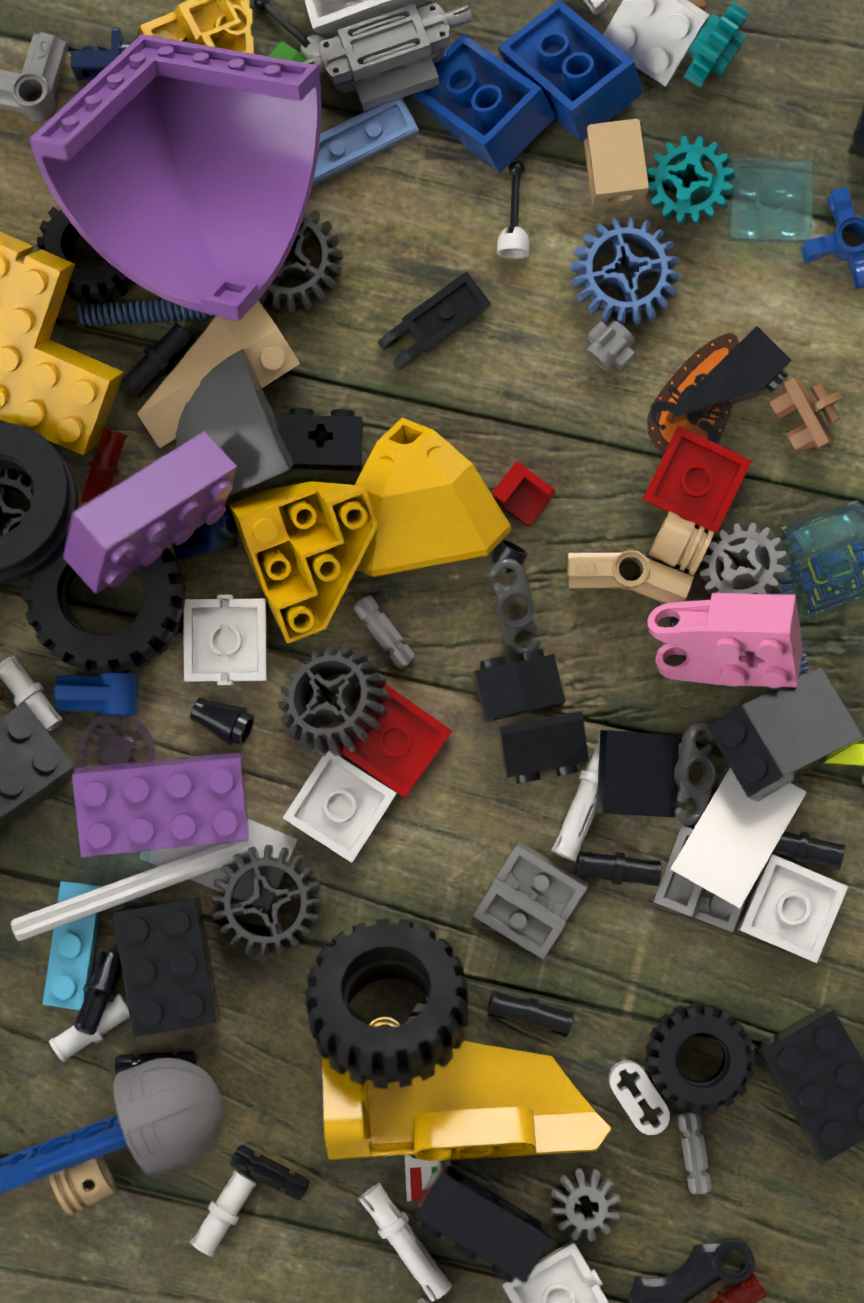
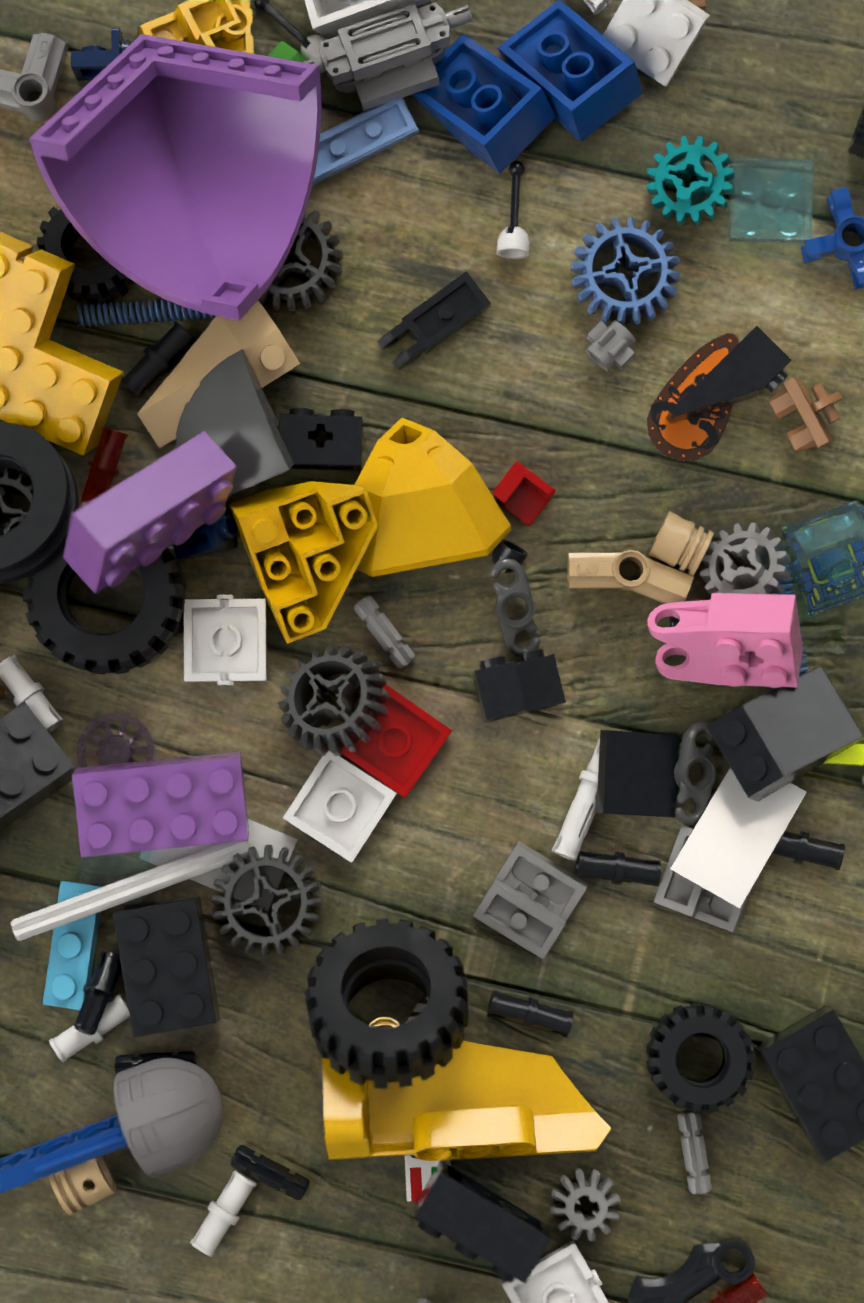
blue piece [55,673,138,716] -> none
black cone [190,697,255,746] -> none
white pin [358,1183,453,1302] -> none
black slope [497,711,589,784] -> none
tan piece [584,119,649,209] -> none
white beam [608,1060,670,1135] -> none
red plate [642,425,752,536] -> none
teal gear [684,2,750,88] -> none
white plate [738,854,848,963] -> none

